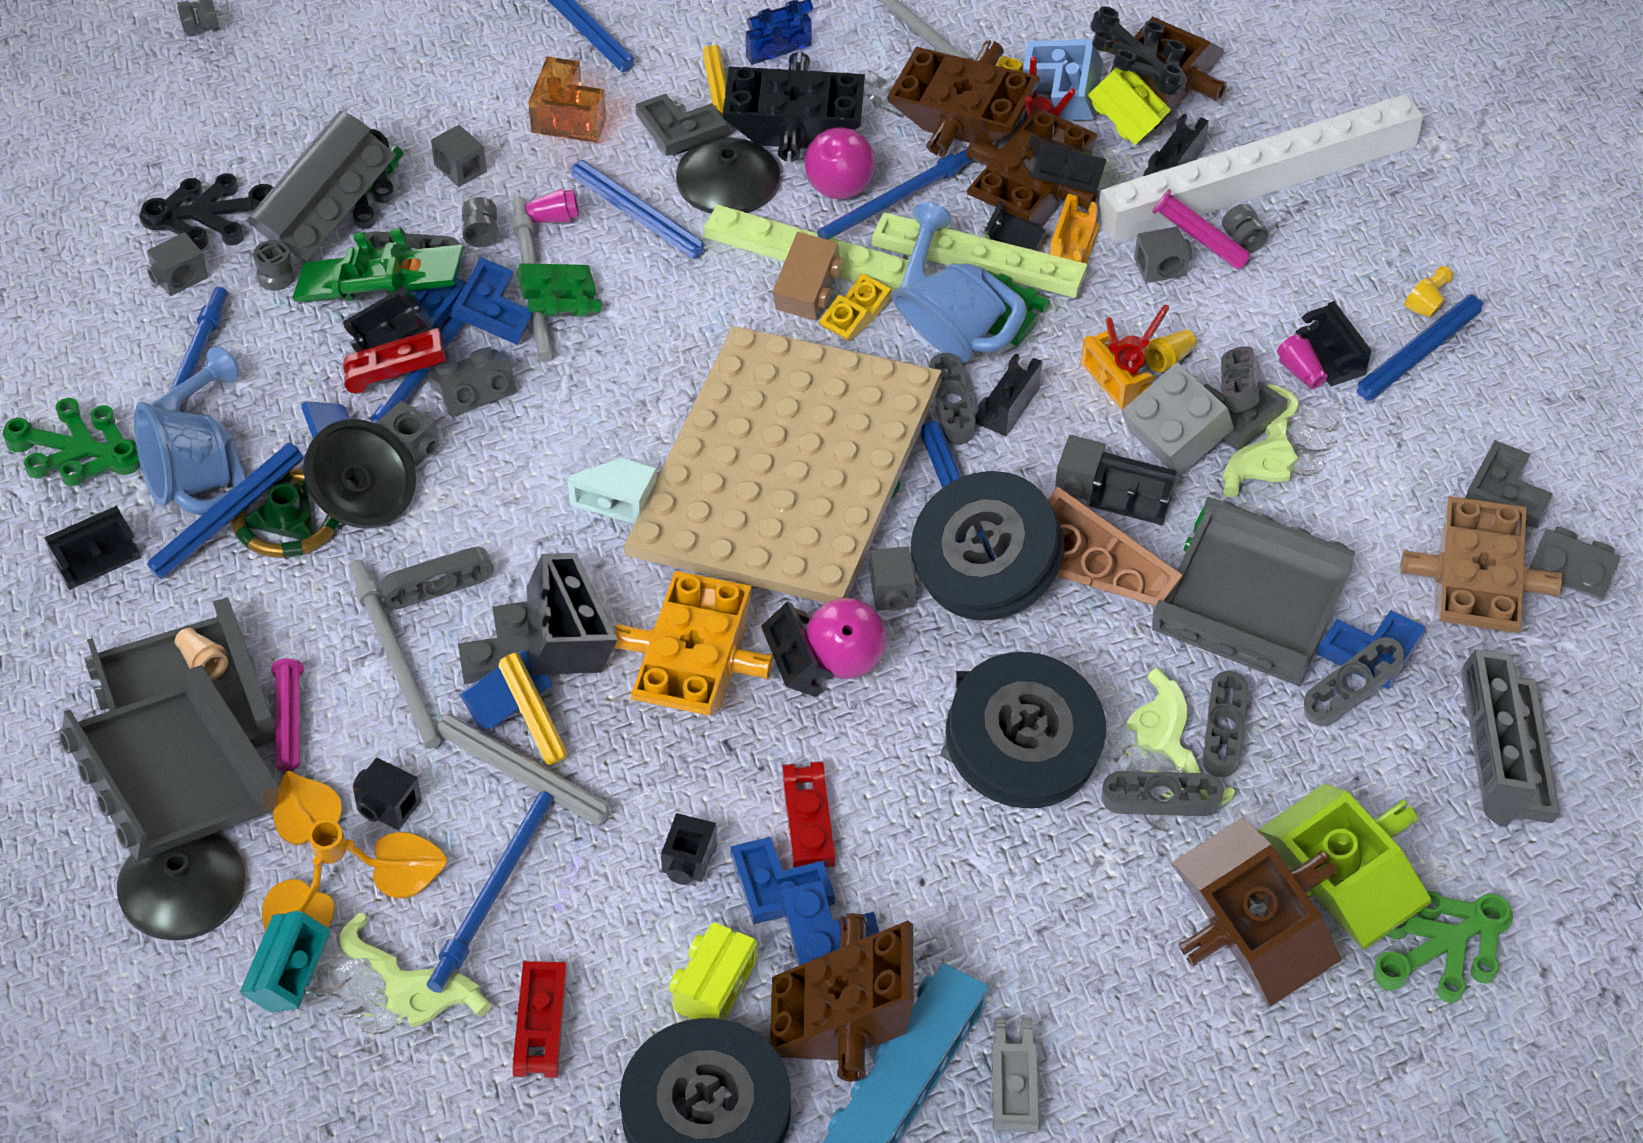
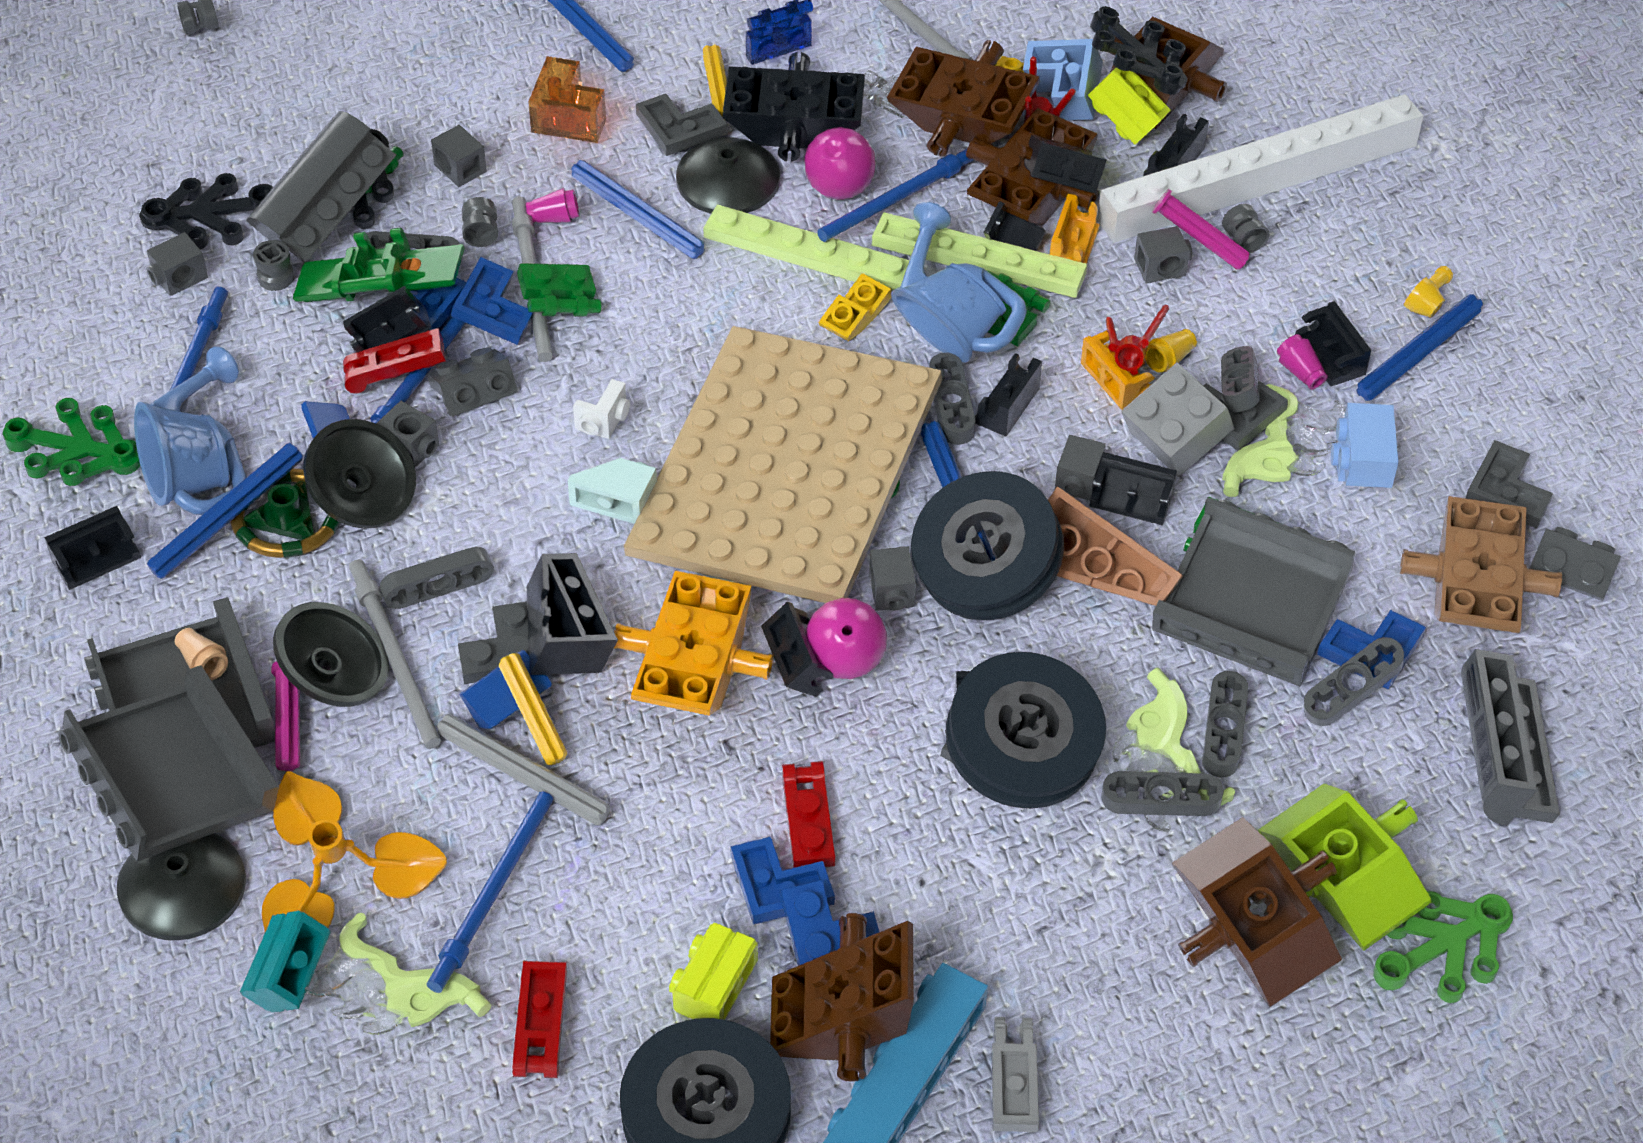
black brick [353,757,422,831] -> none
black brick [661,813,717,885] -> none
medium nougat brick [773,232,844,321] -> none
none -> pearl dark grey dish [273,602,389,707]
none -> white bracket [573,379,630,439]
none -> light blue brick [1331,403,1398,488]

